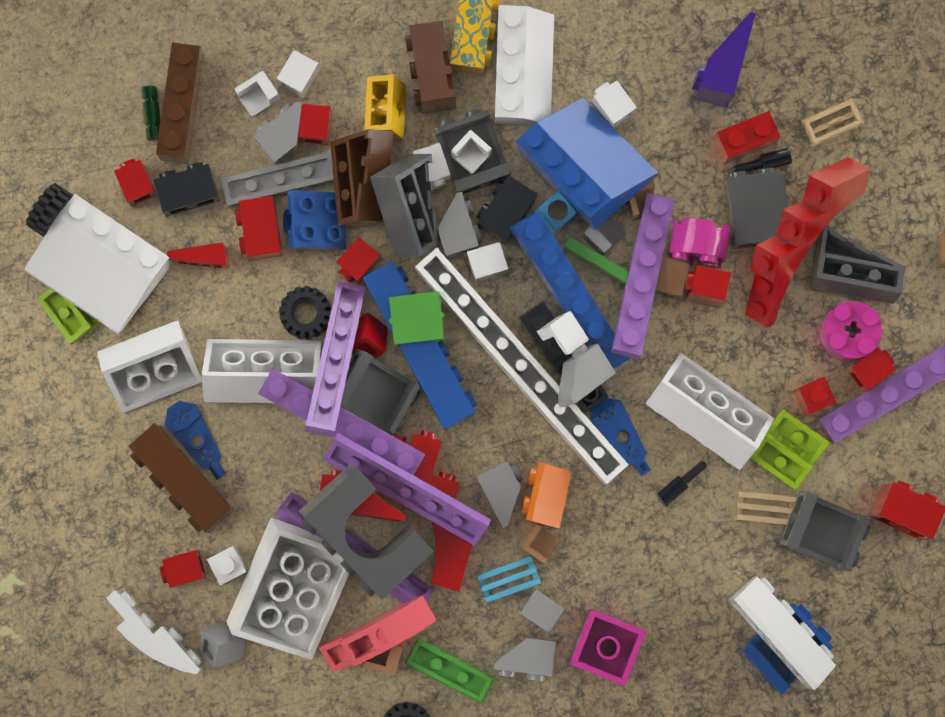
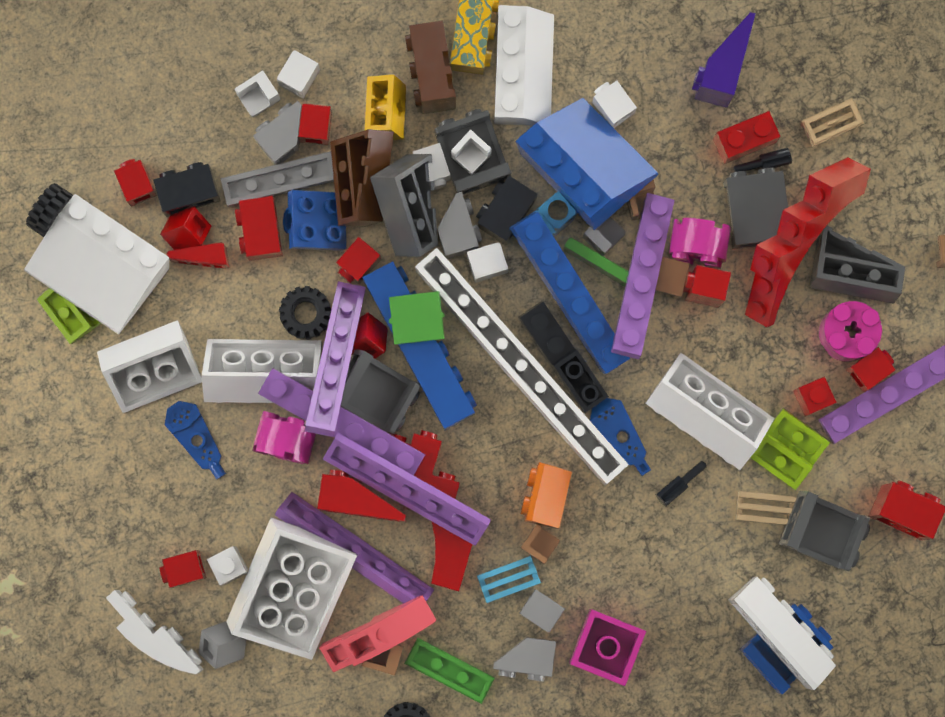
reddish brown brick [128,423,234,533] -> none
dark green axle [141,85,161,141] -> none
reddish brown brick [156,42,204,164] -> none
dark grey arch [299,463,434,600] -> none
light grey slope [476,461,523,529] -> none
white panel [537,311,589,355] -> none
light grey slope [558,344,616,407] -> none
none -> red panel [160,206,212,250]
none -> dark pink brick [252,411,316,465]

